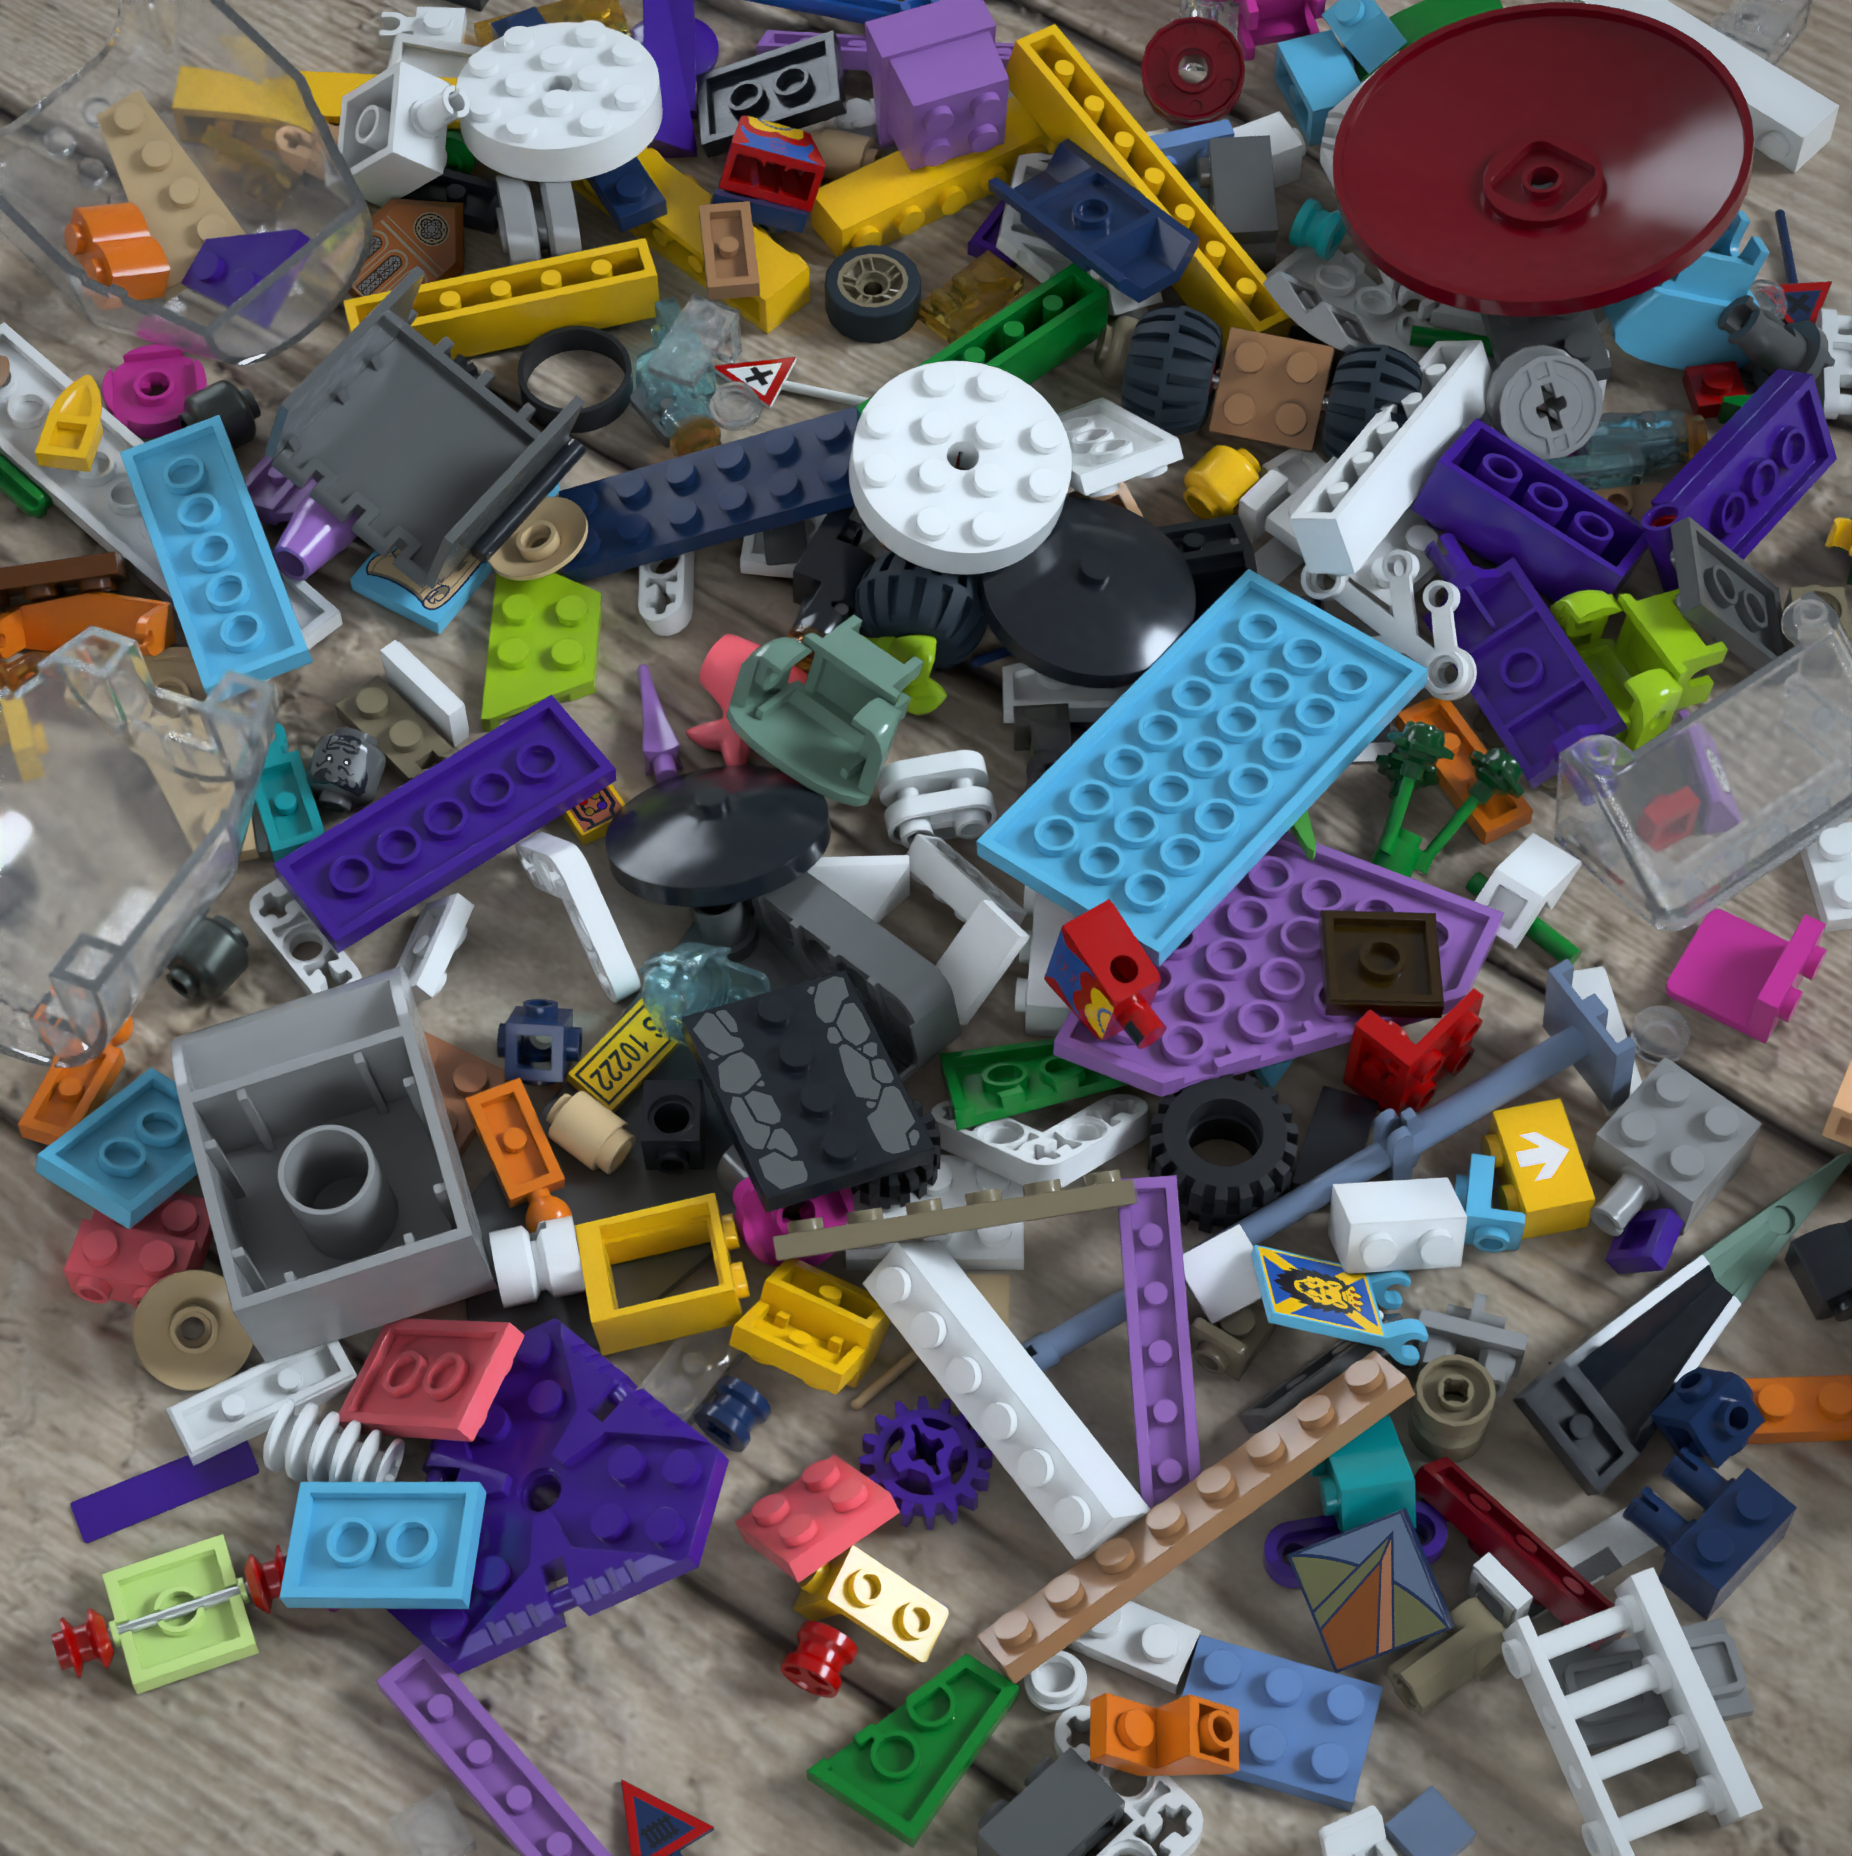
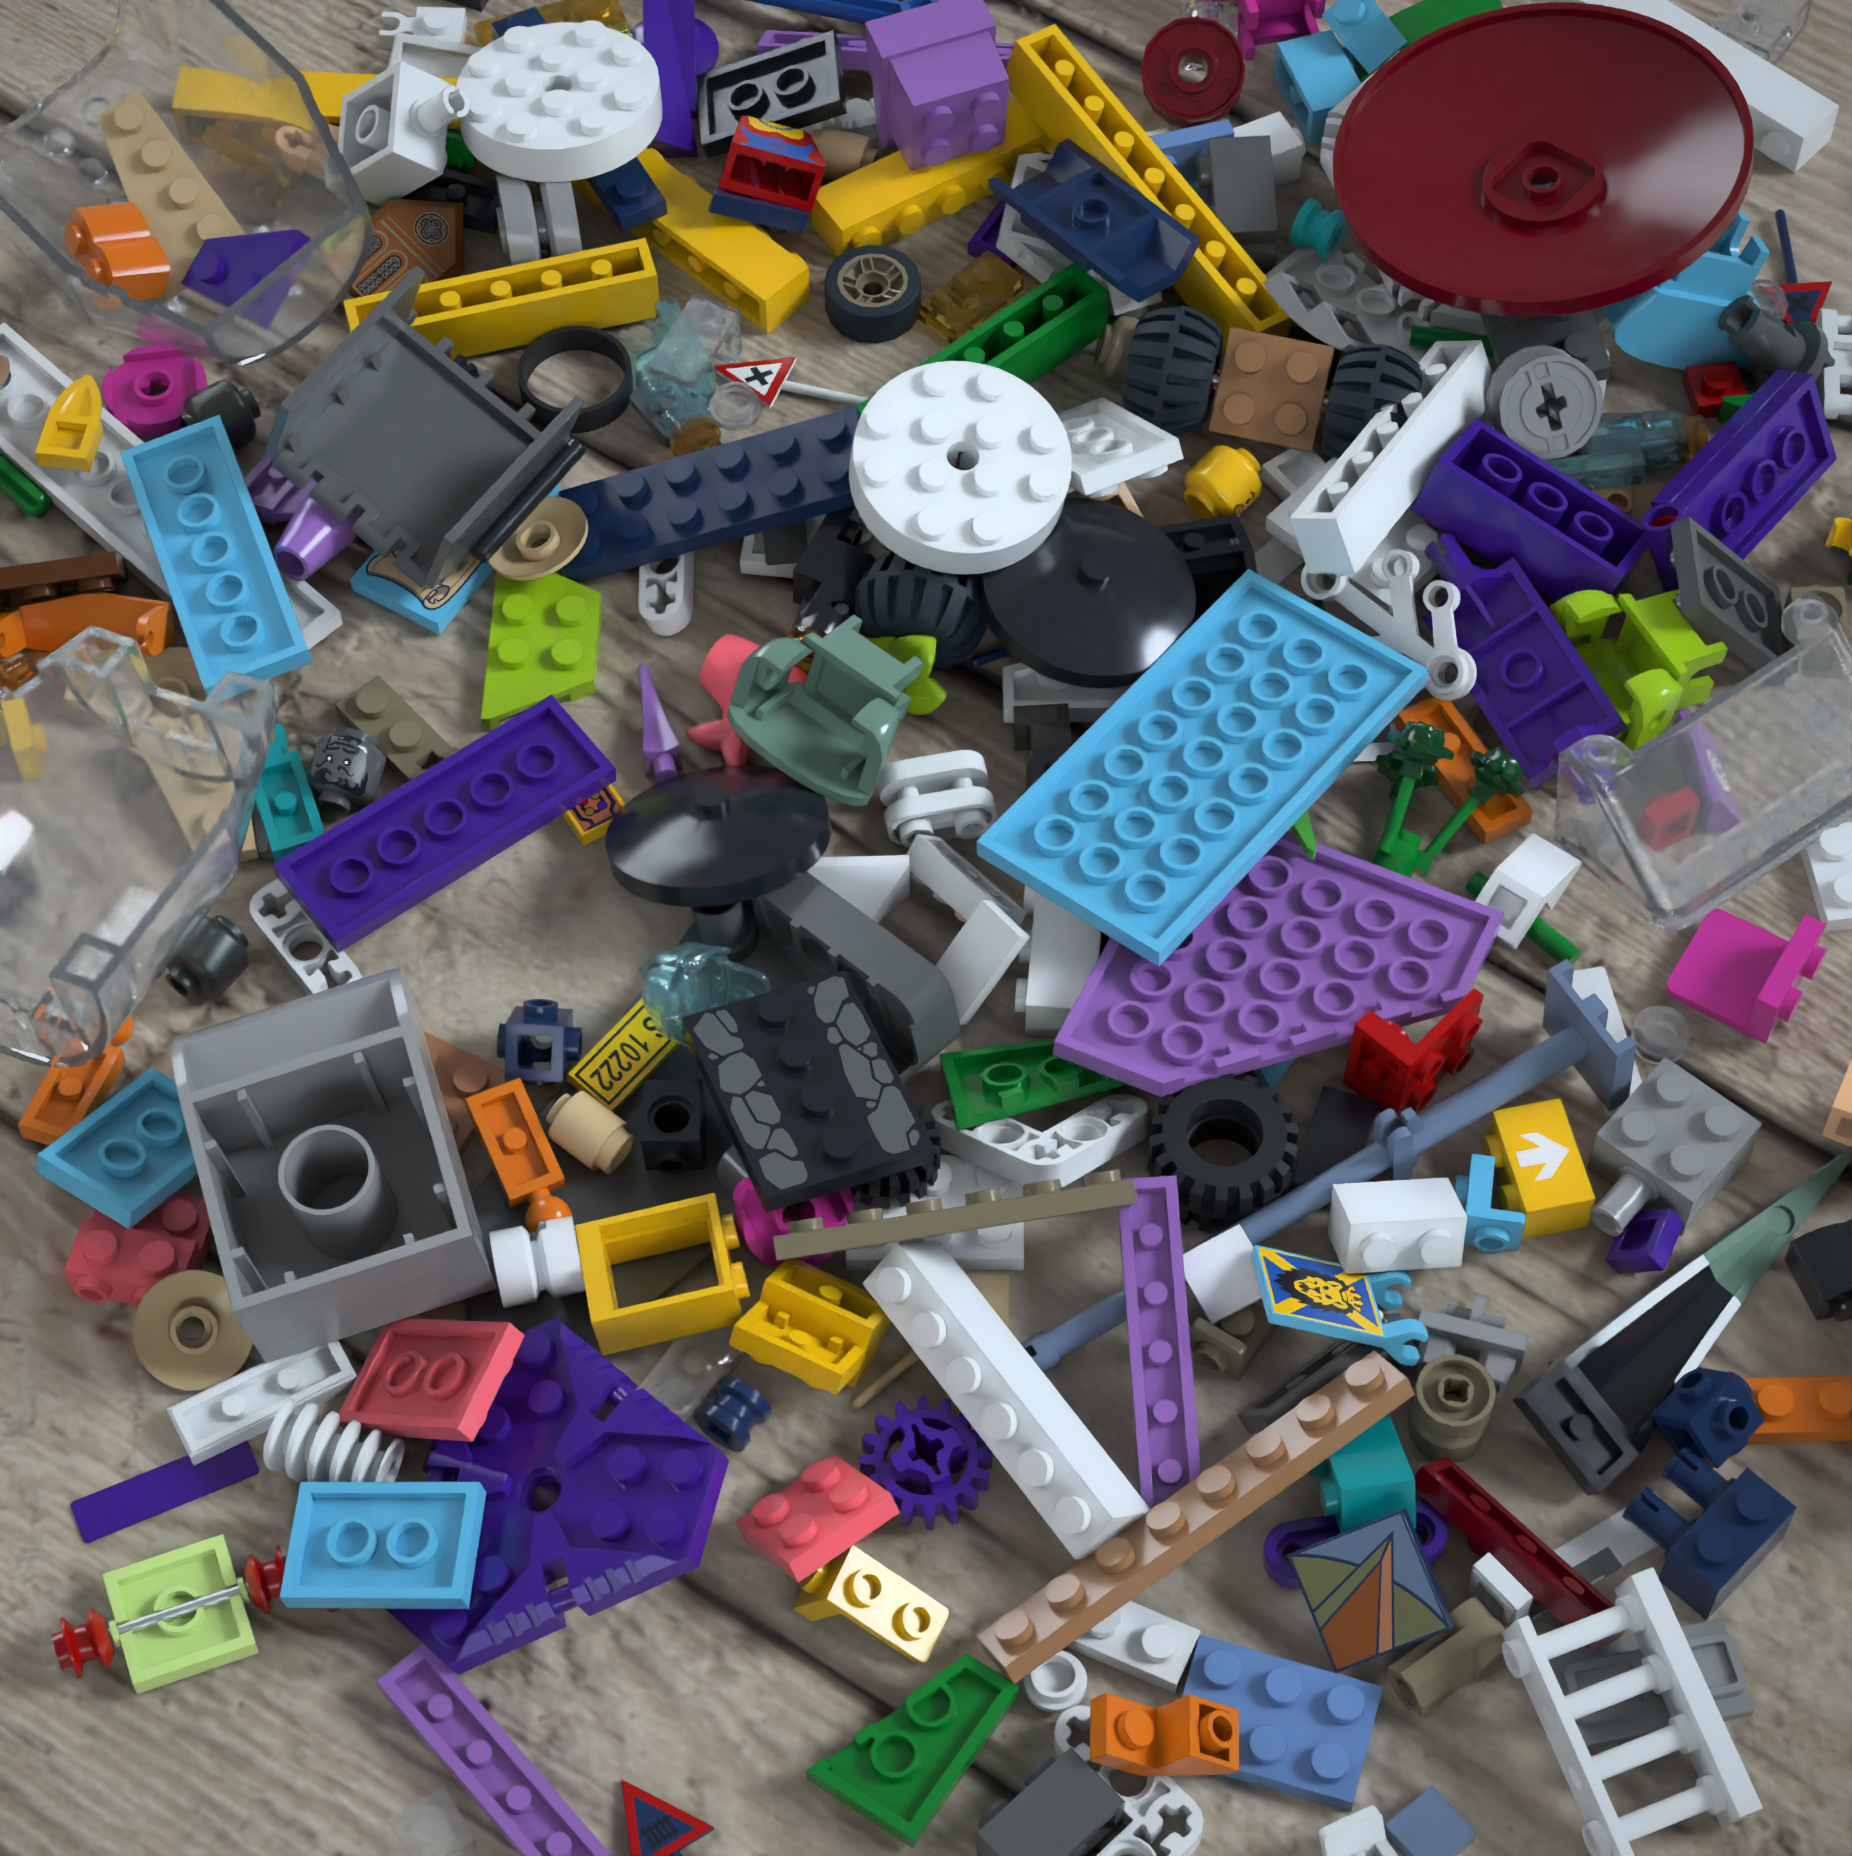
white tile [380,640,469,747] -> none
white plate [396,893,475,1003] -> none
white beam [515,832,641,1003] -> none
medium nougat plate [699,201,760,300] -> none
red wheel [780,1621,858,1698] -> none
red torso [1044,899,1167,1049] -> none
white tile [1238,468,1289,543] -> none
dark brown tile [1319,910,1444,1018] -> none

